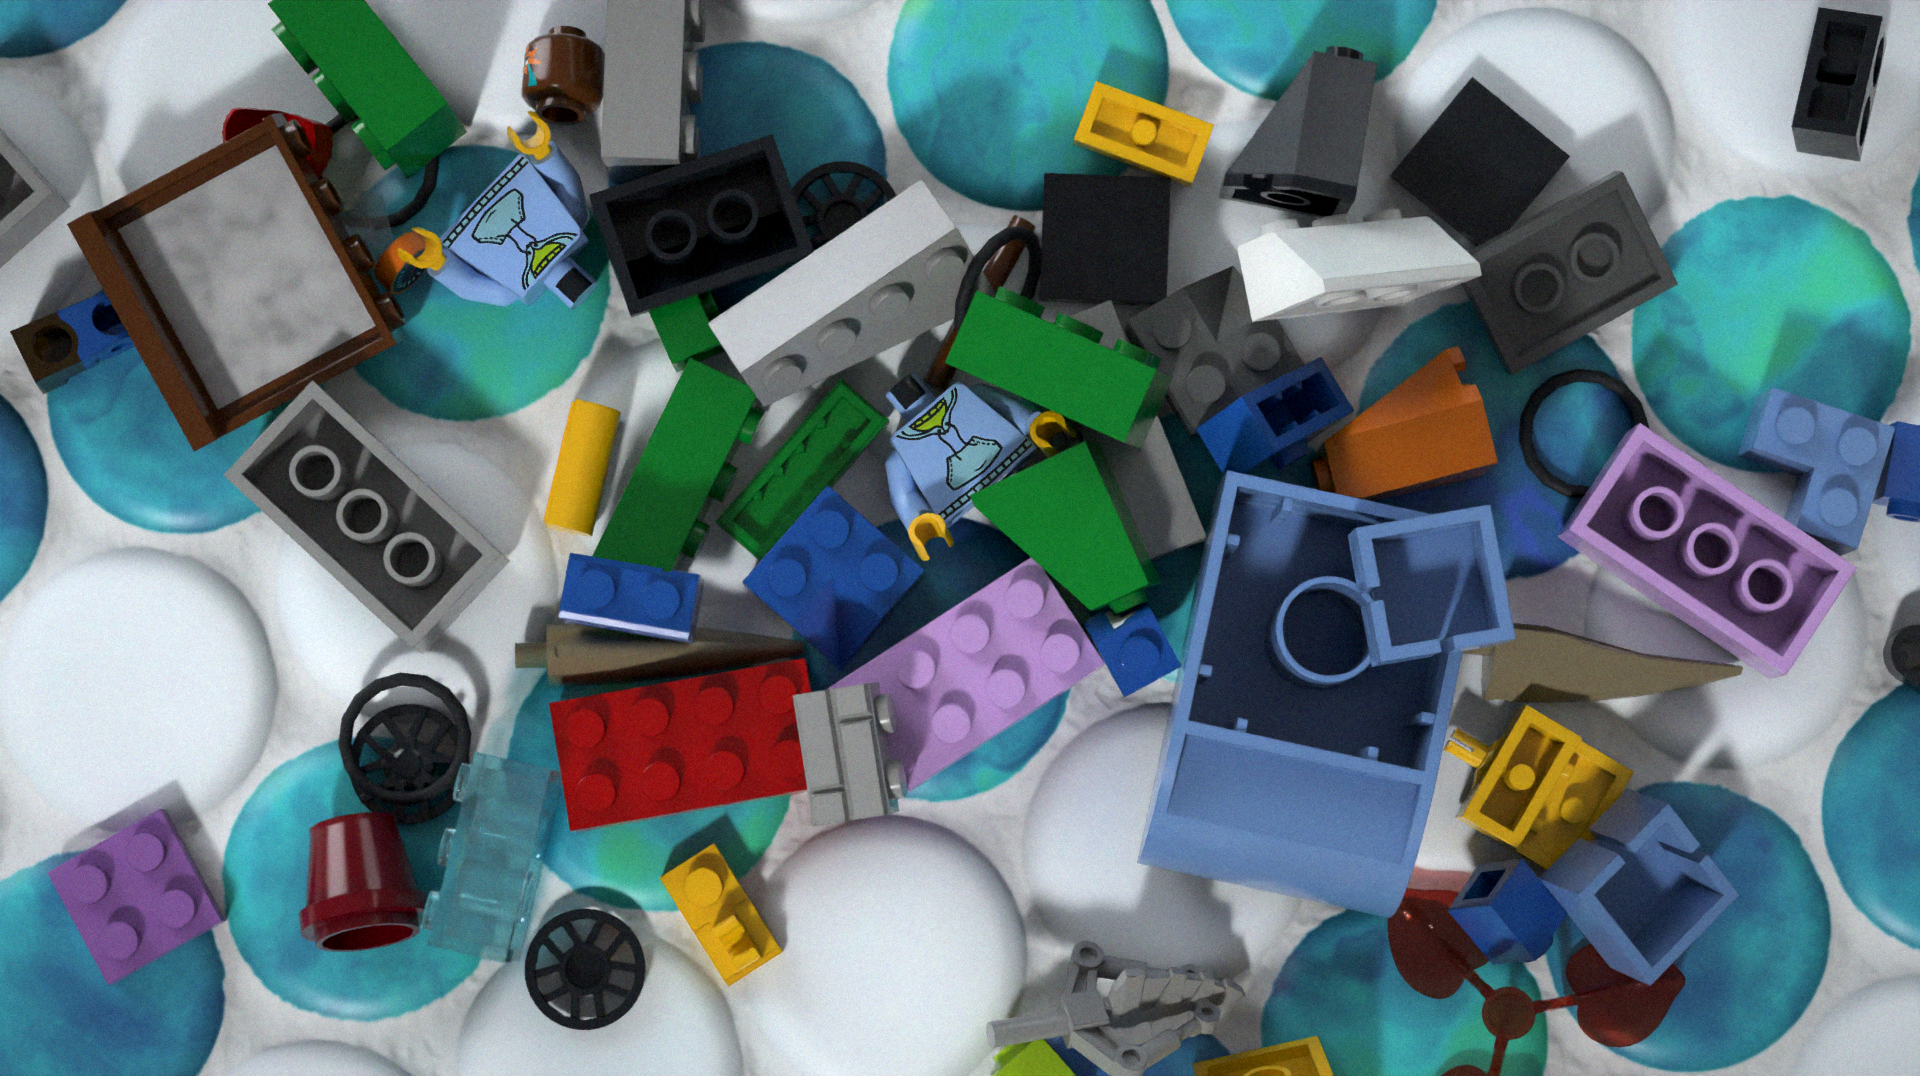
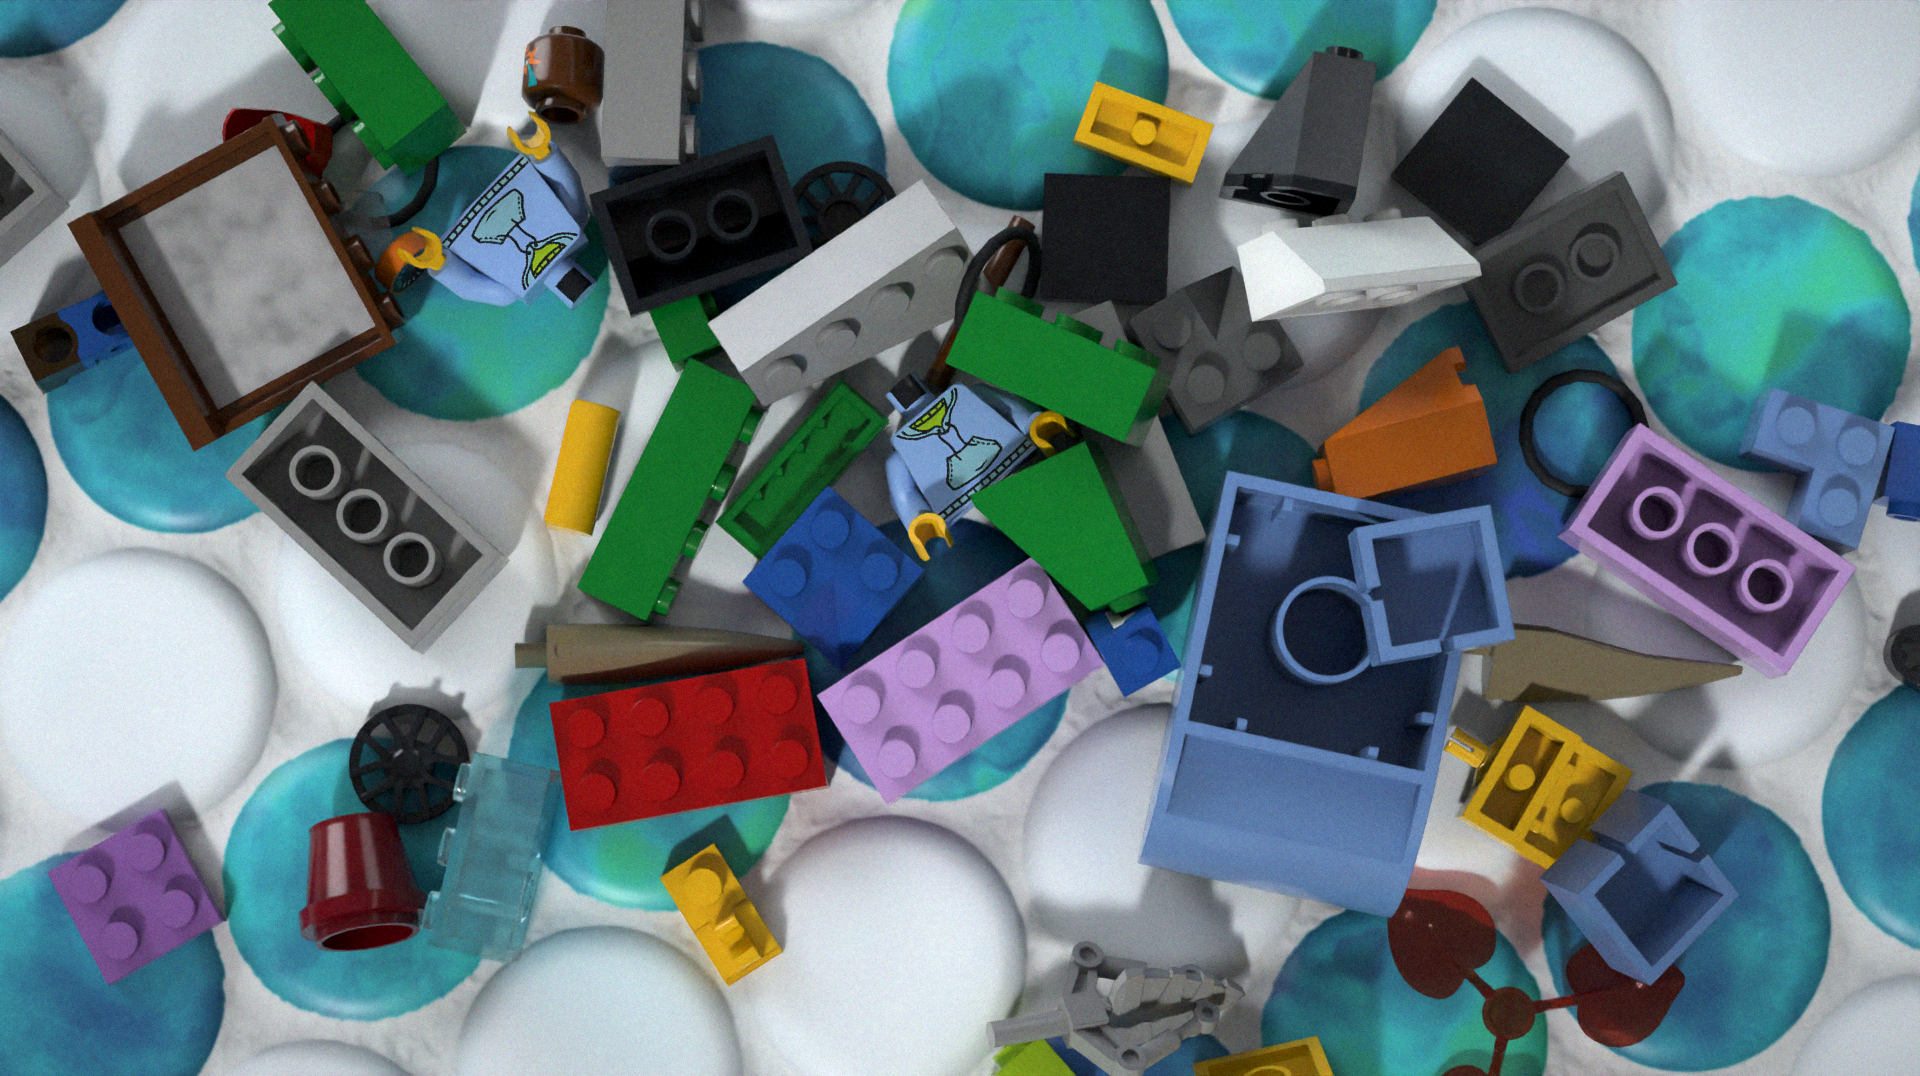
black piece [338,672,472,806] -> none
black wheel [525,909,647,1030] -> none
blue brick [559,553,704,644] -> none
light grey brick [793,682,907,826] -> none
blue brick [1196,357,1354,475] -> none
blue brick [1447,858,1567,965] -> none
black brick [1791,7,1887,161] -> none

